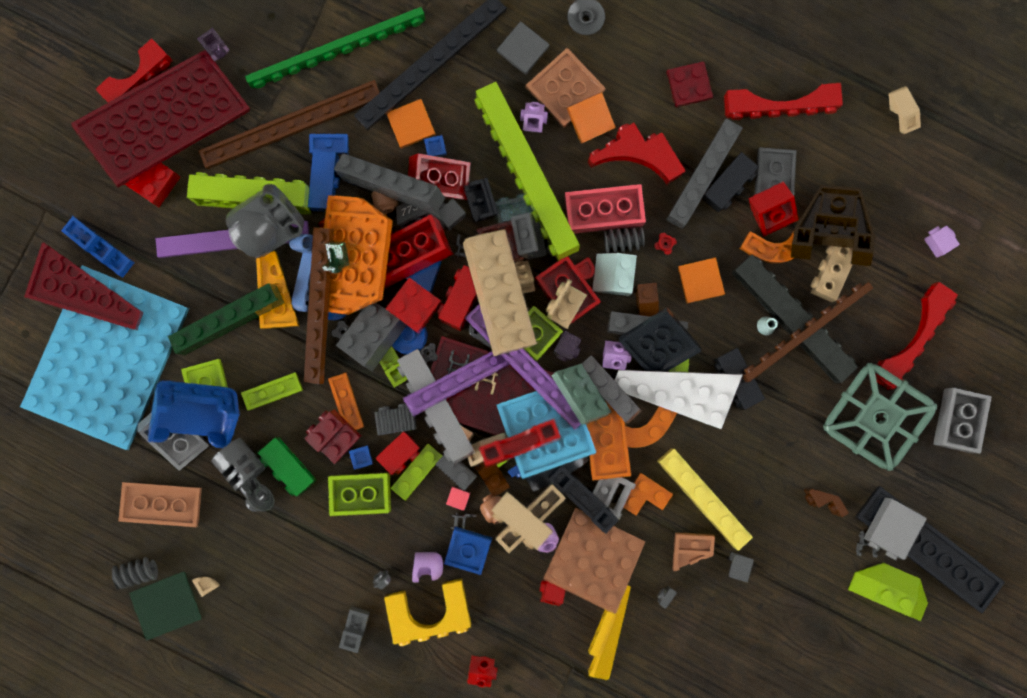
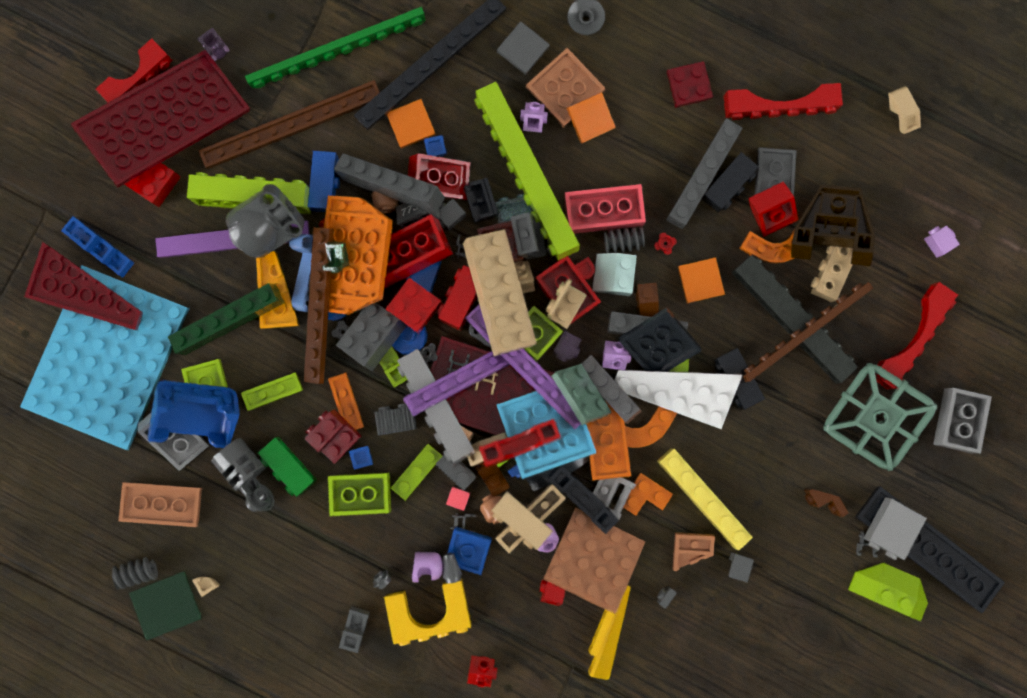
blue plate [309,134,349,155] -> none
red brick [376,431,421,475] -> none
red arch [588,123,685,185] -> none
light aqua cone [757,316,778,335] -> none
none -> dark grey cone [443,553,462,583]

